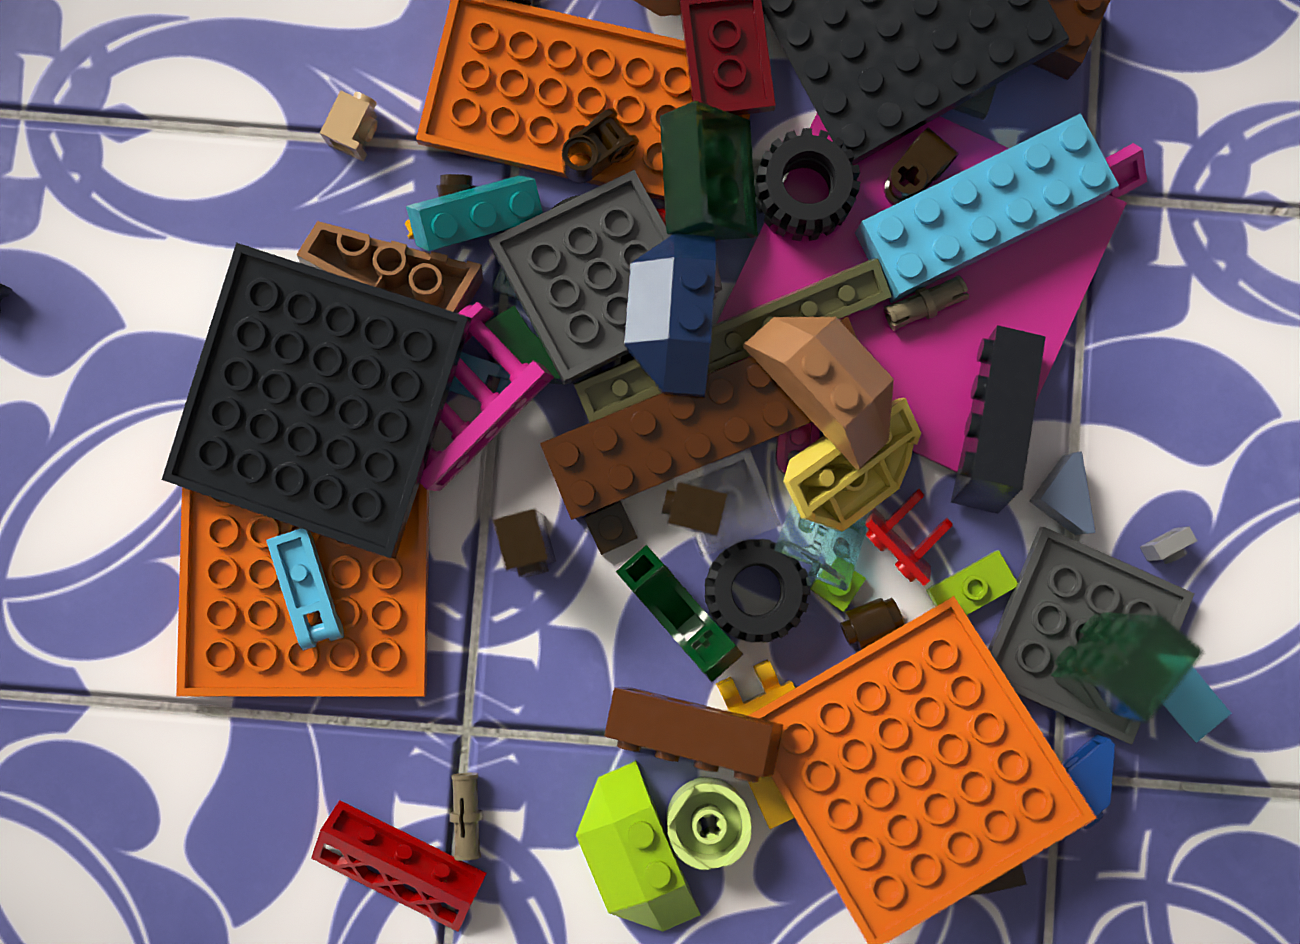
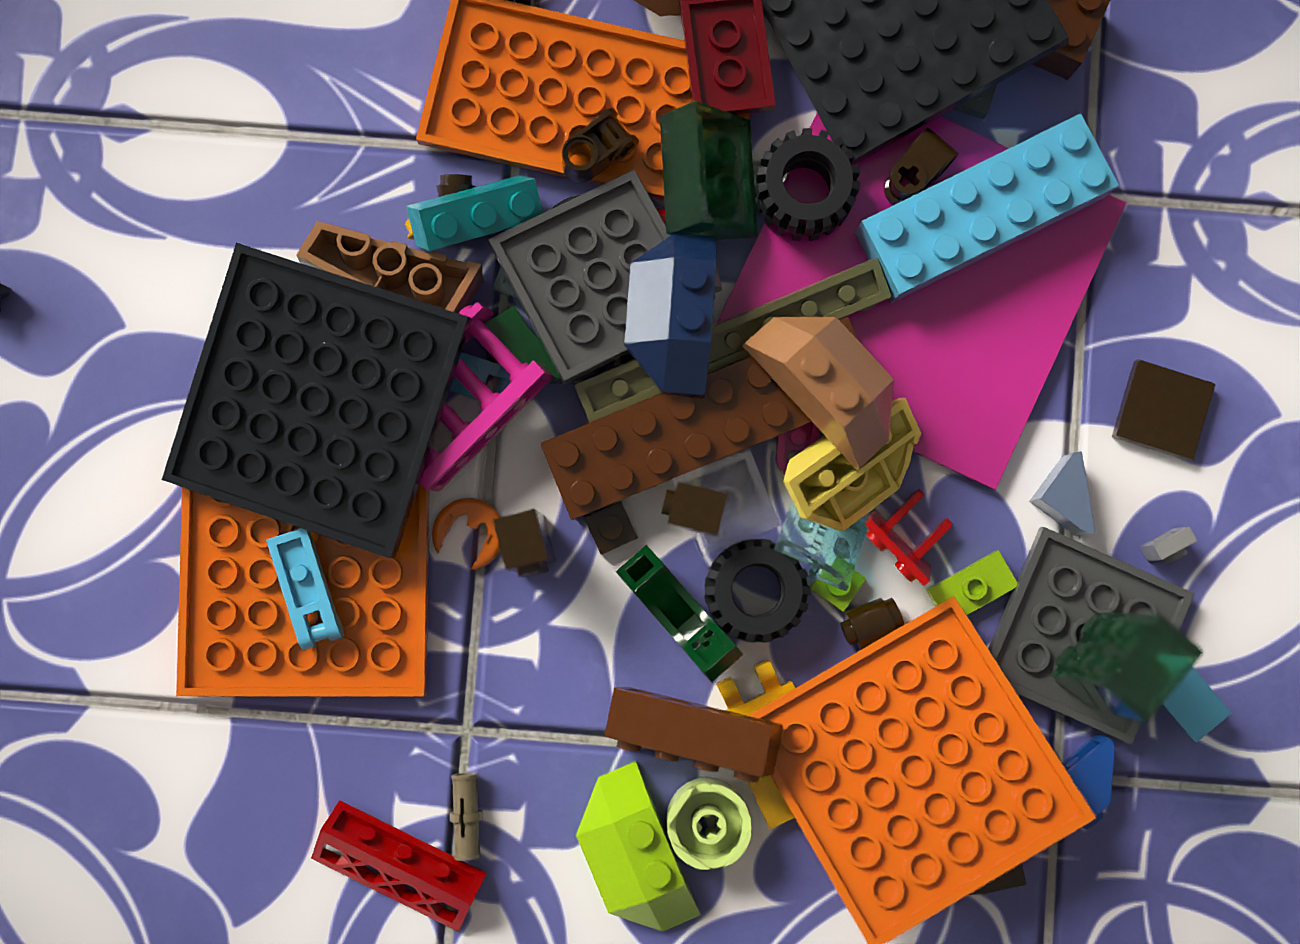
tan brick [320,90,378,162] -> none
dark tan pin [884,275,969,331] -> none
black wedge [950,325,1046,514] -> none
dark pink plate [1105,143,1147,198] -> none
none -> orange head [432,498,501,570]
none -> dark brown tile [1112,359,1216,461]

